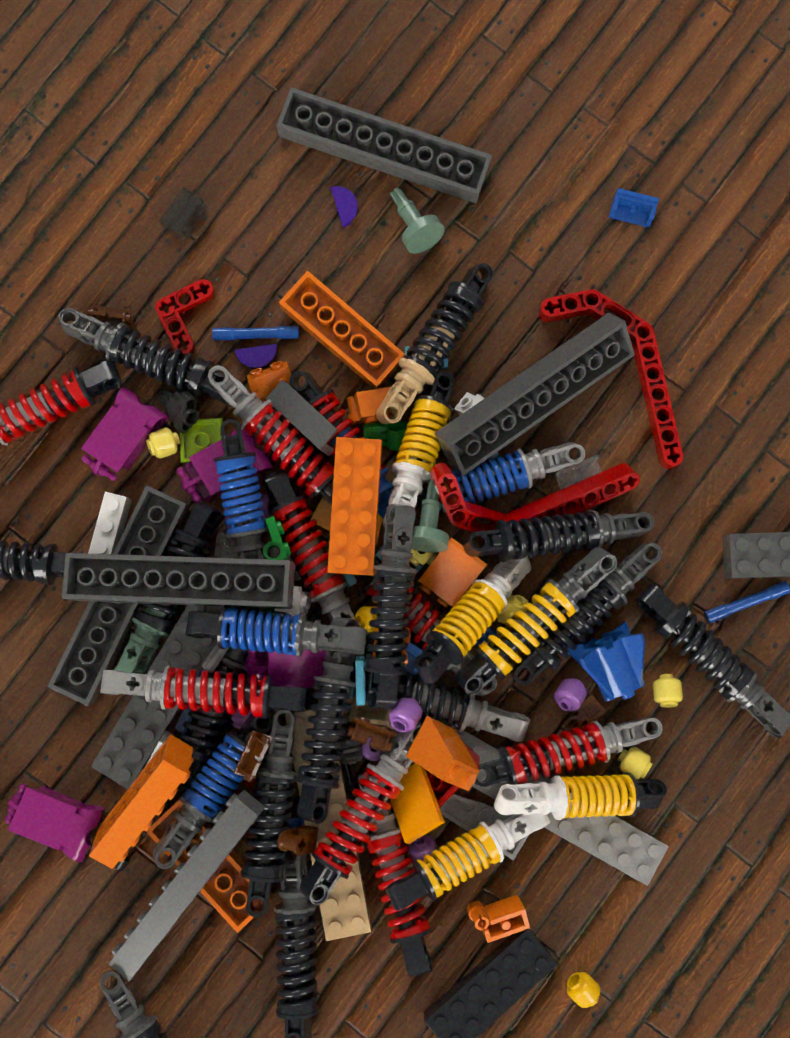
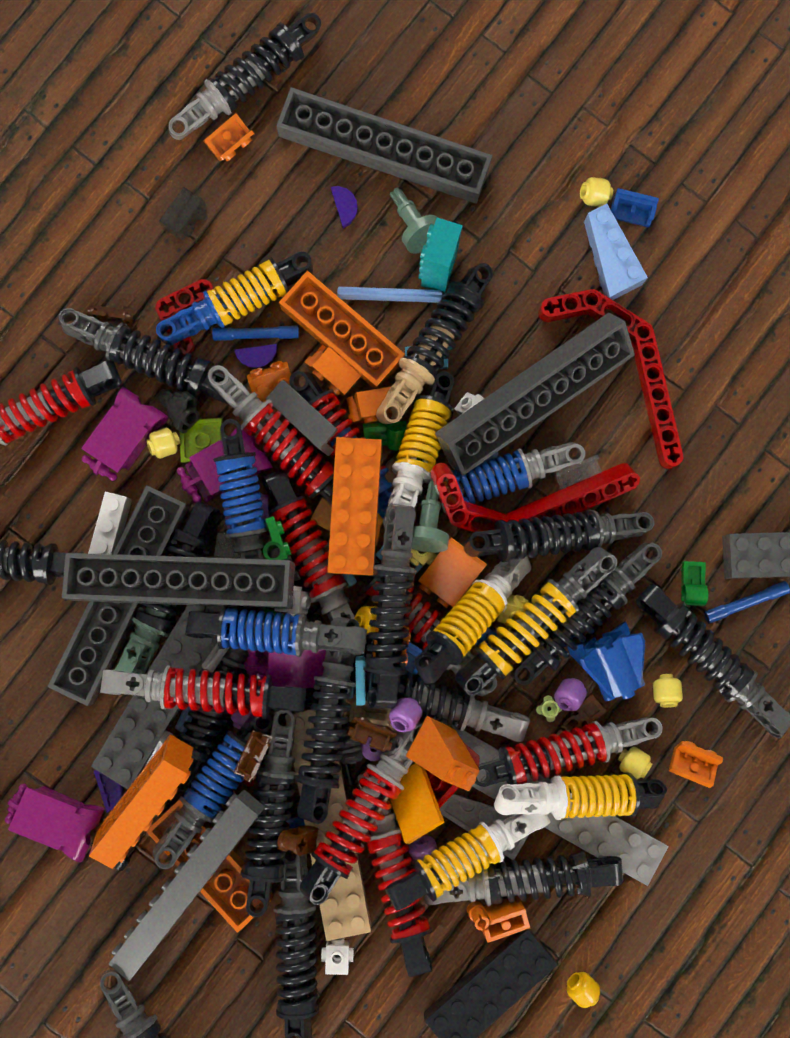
none -> dark purple tile [94,770,124,813]
none -> piece [156,251,313,345]
none -> black piece [169,13,321,140]
none -> orange bracket [203,113,254,161]
none -> orange hinge [304,344,362,396]
none -> white brick [321,938,354,975]
none -> light blue axle [337,287,442,303]
none -> teal brick [418,218,463,293]
none -> black piece [424,851,624,906]
none -> yellowish green plate [536,695,562,722]
none -> light yellow head [580,177,613,207]
none -> light blue wedge [584,204,648,300]
none -> orange bracket [669,741,723,788]
none -> green plate [681,561,708,606]

